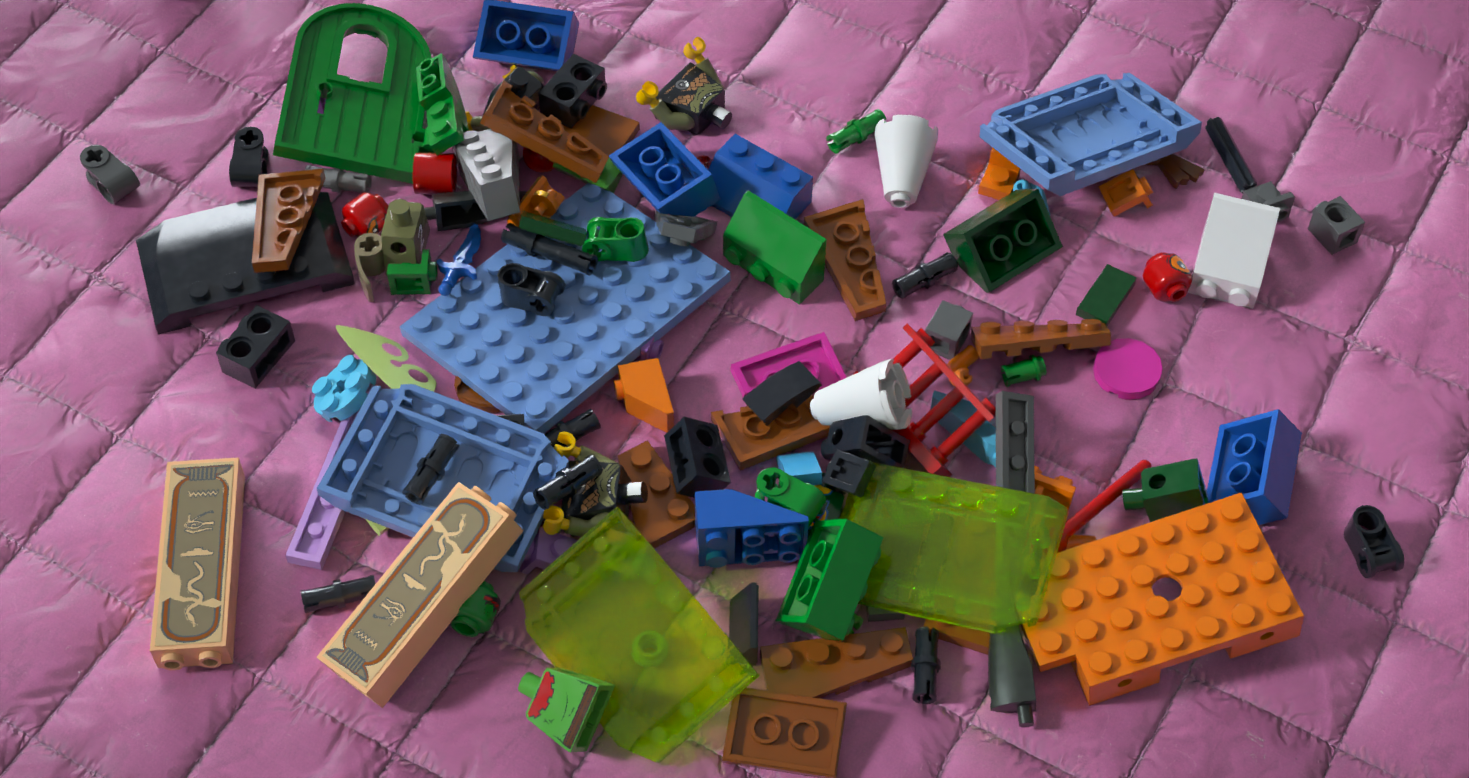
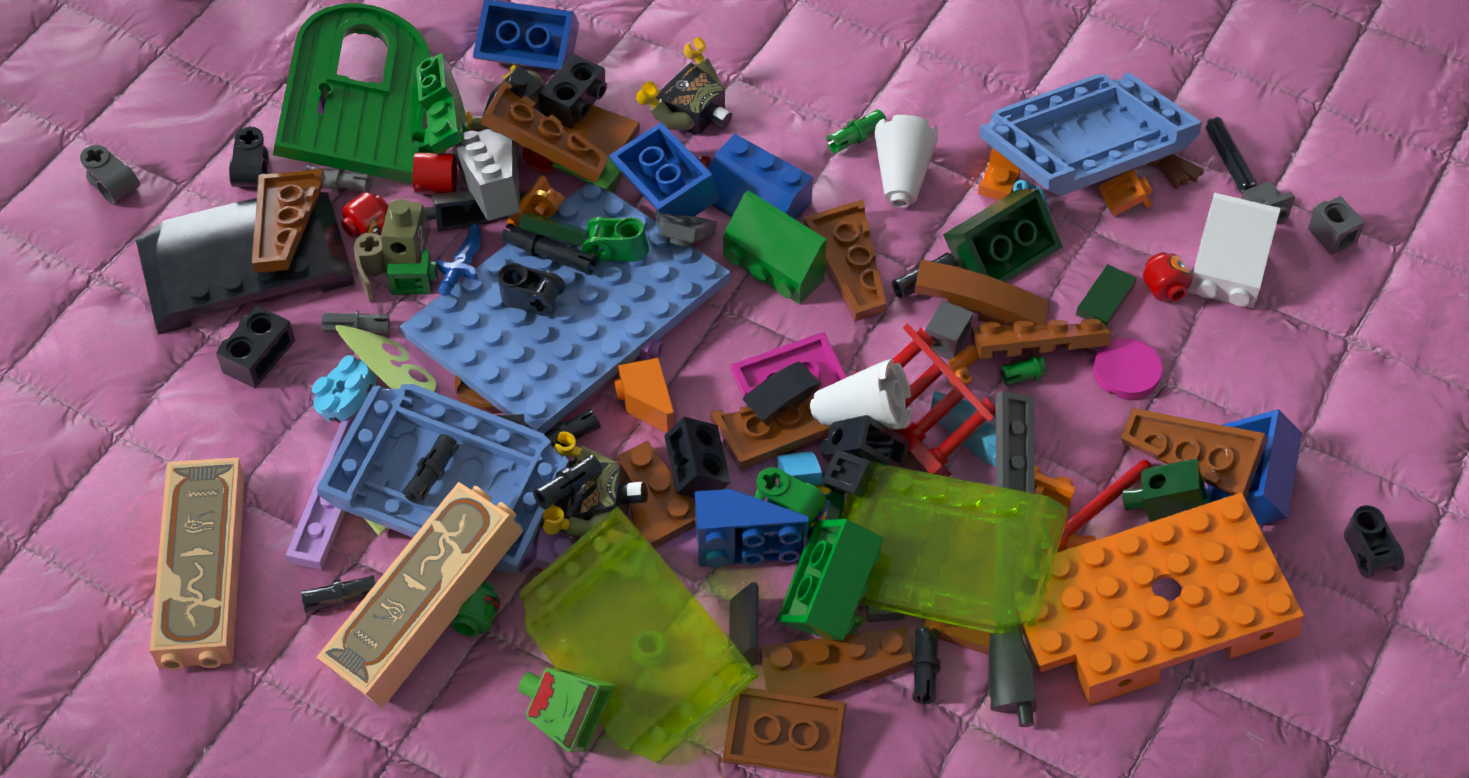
none -> dark grey axle [321,310,390,335]
none -> dark orange slope [915,260,1049,326]
none -> dark orange wing [1121,408,1268,500]

